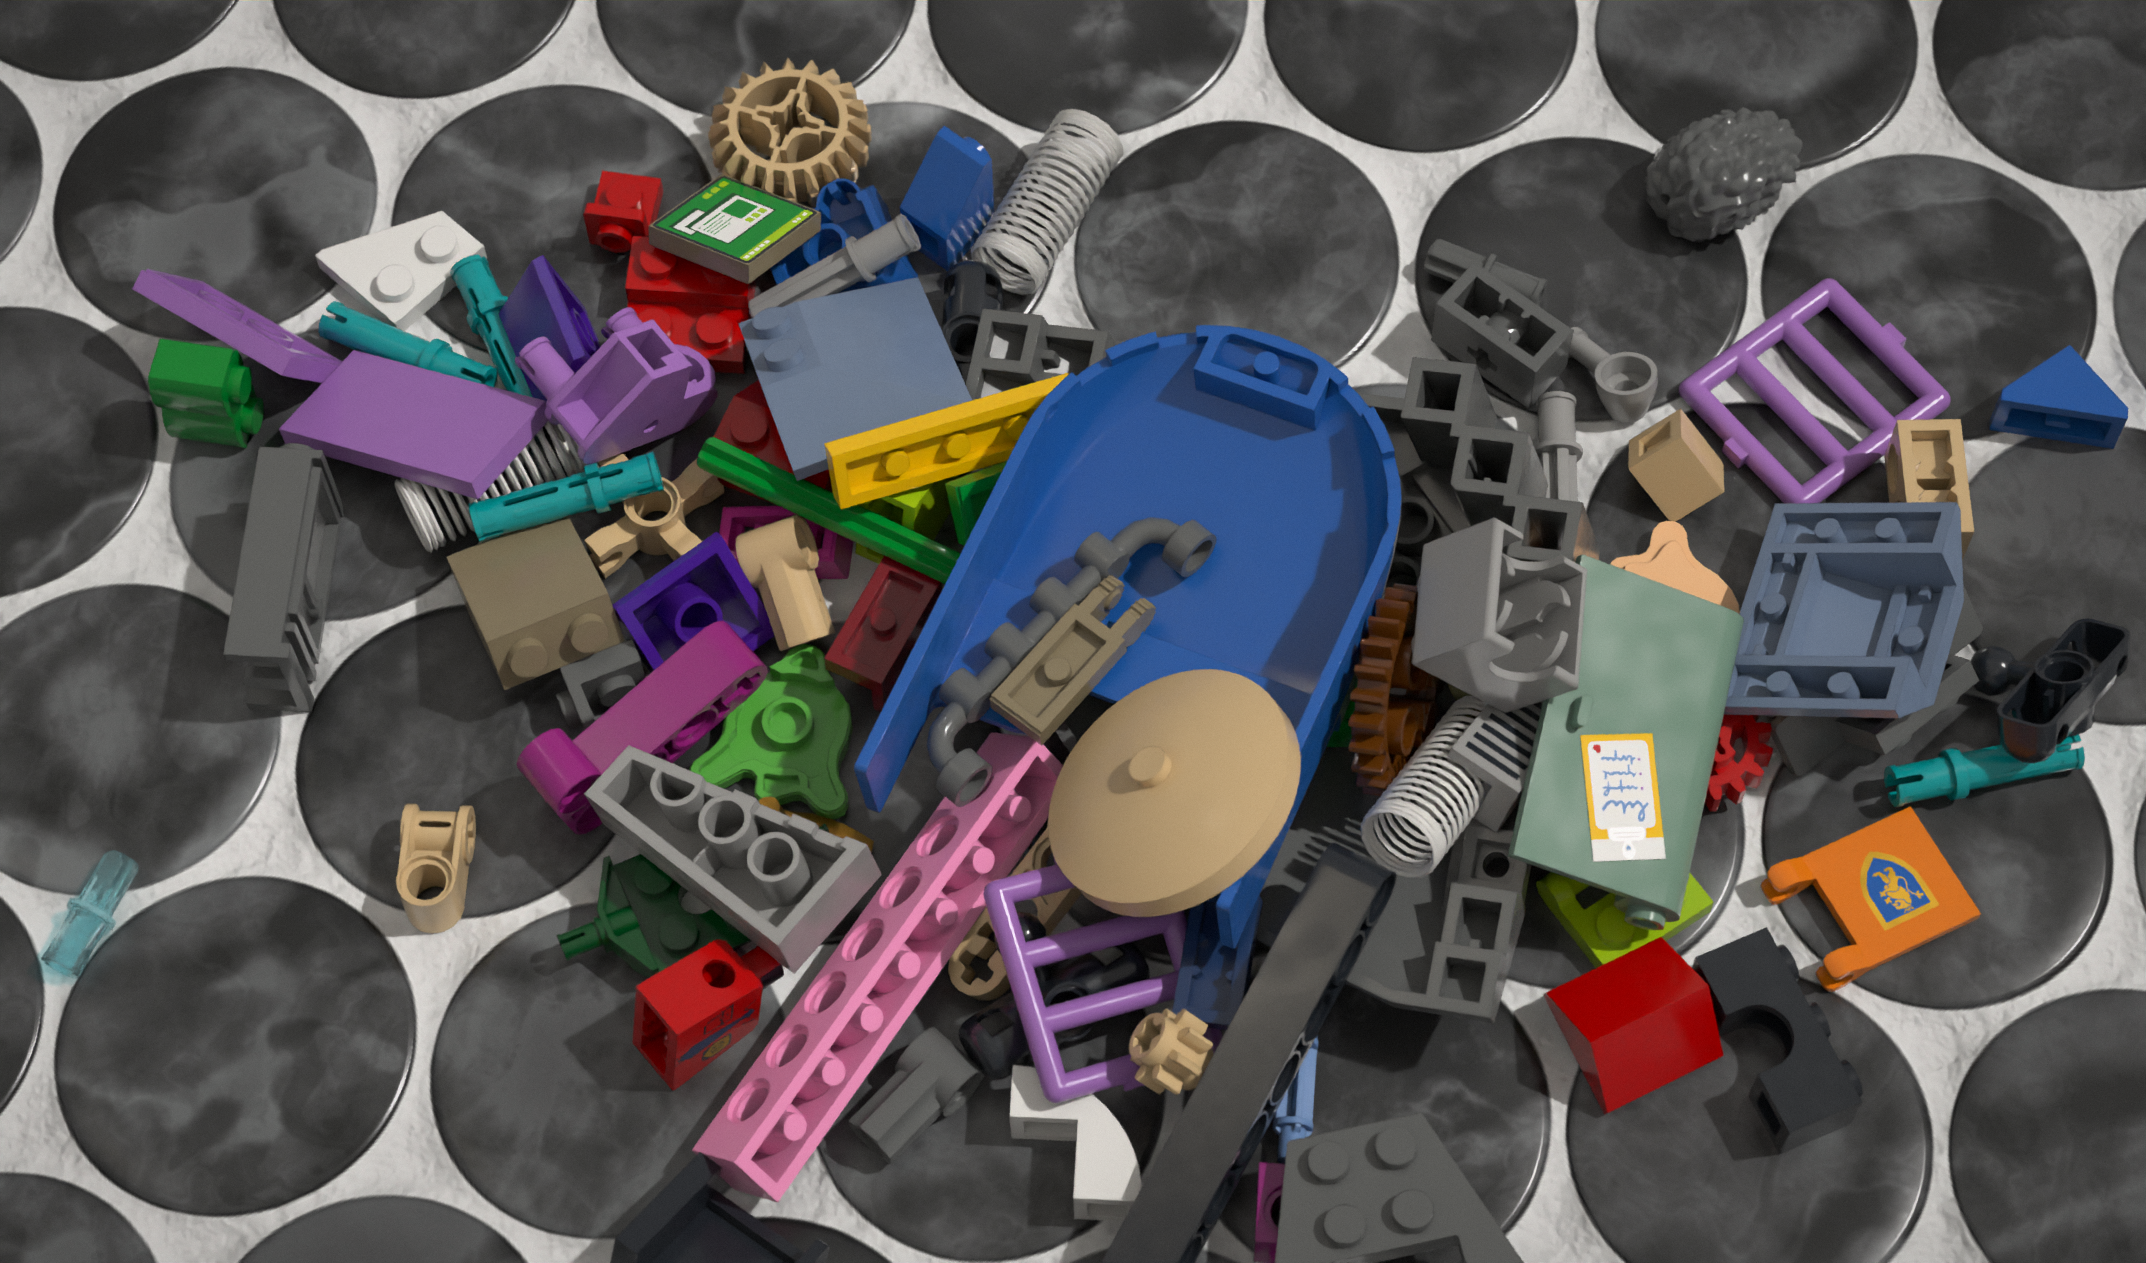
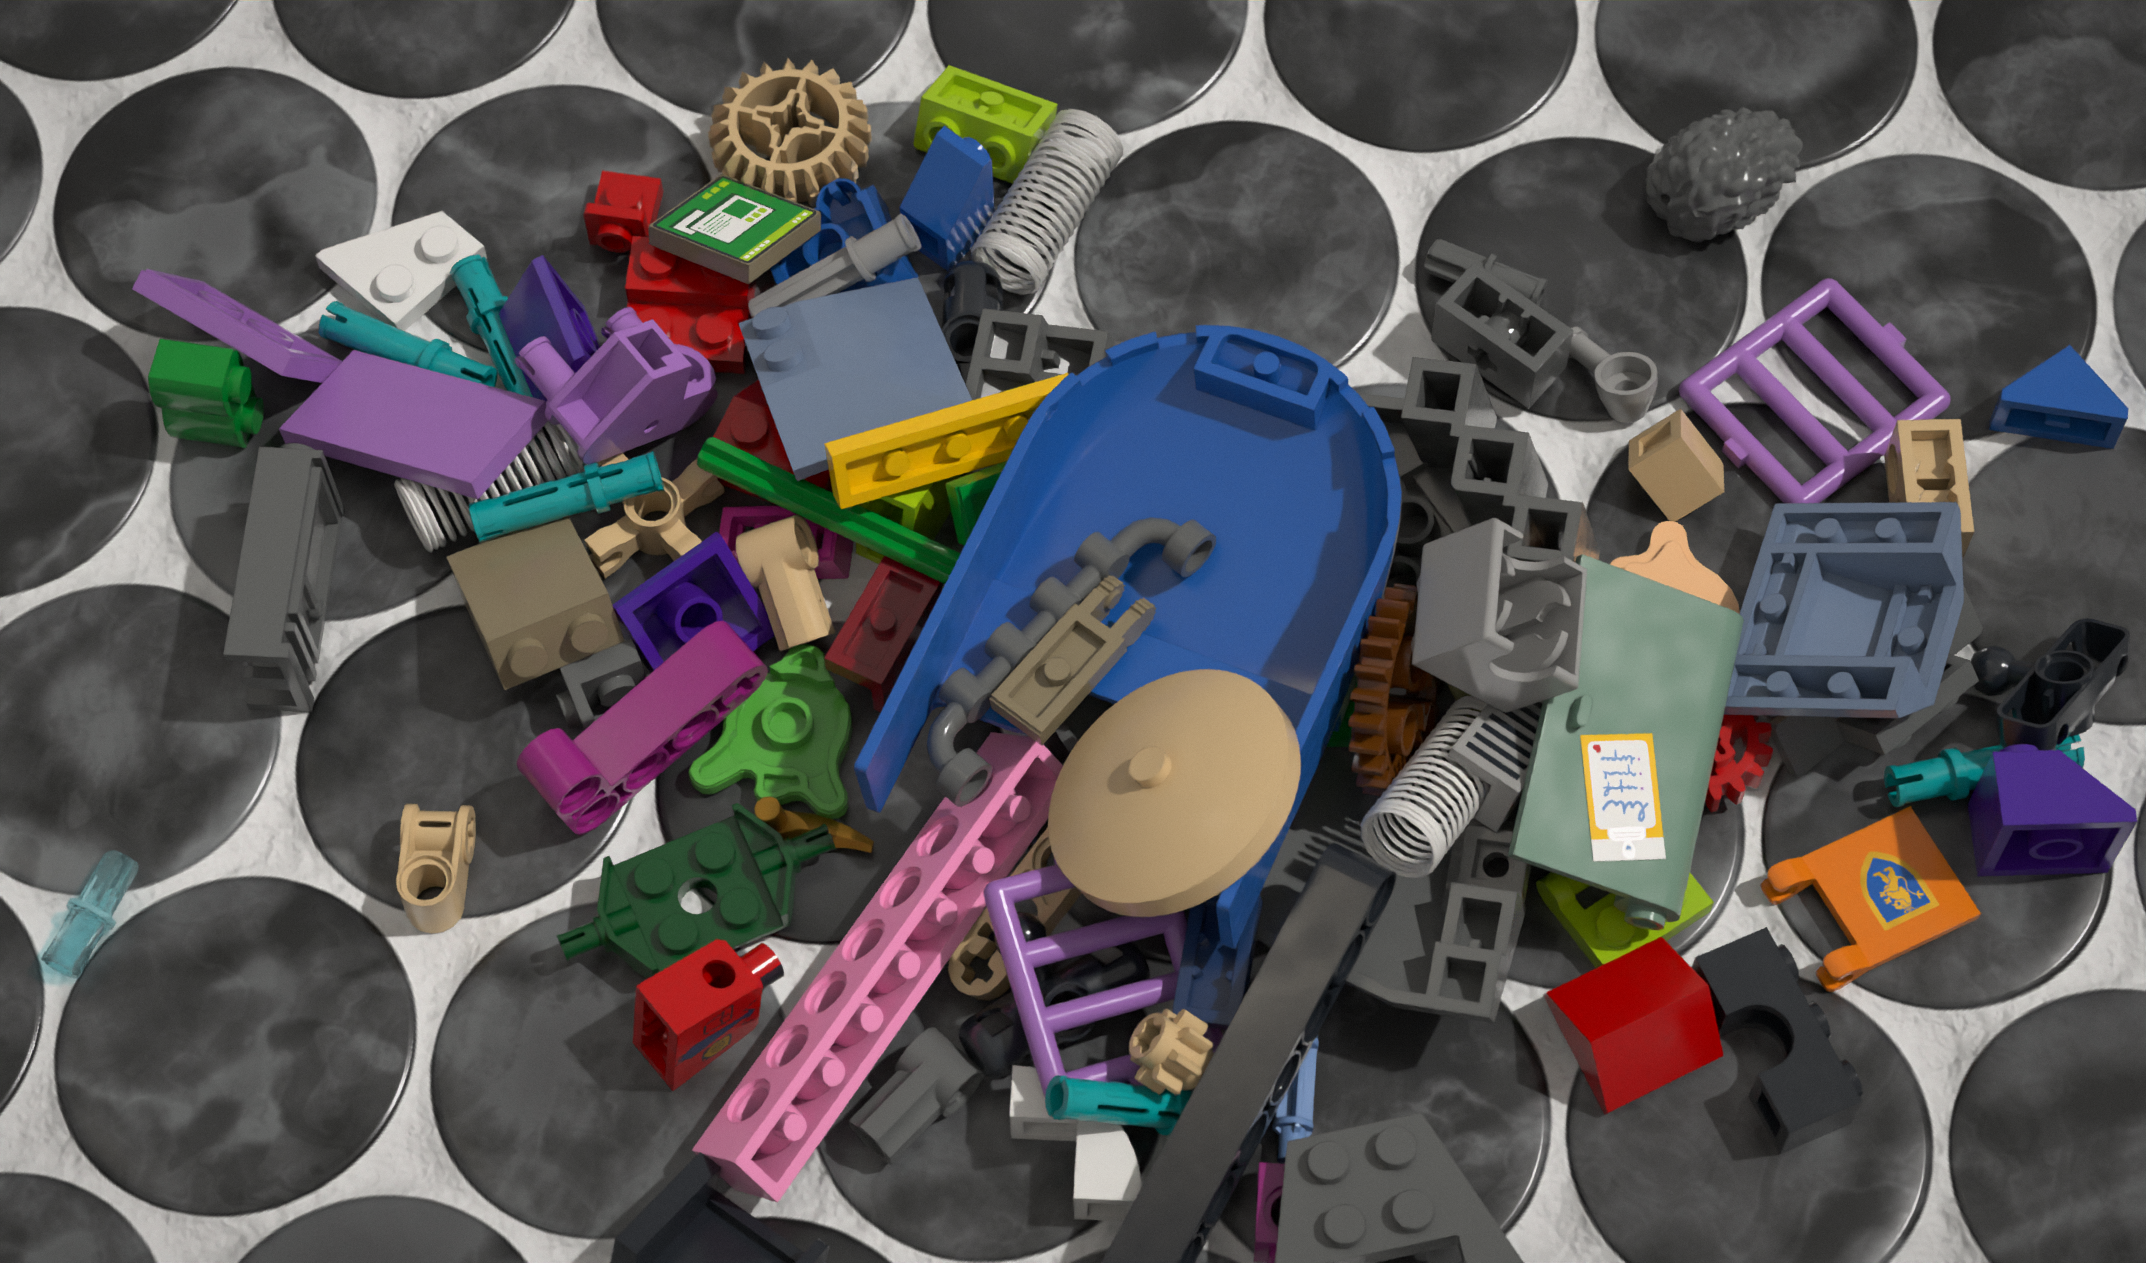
light grey wedge [584,745,882,974] -> none
light grey axle [1535,391,1583,502] -> none
none -> lime bracket [913,65,1058,184]
none -> teal pin [1045,1075,1194,1136]
none -> dark purple slope [1968,744,2137,877]

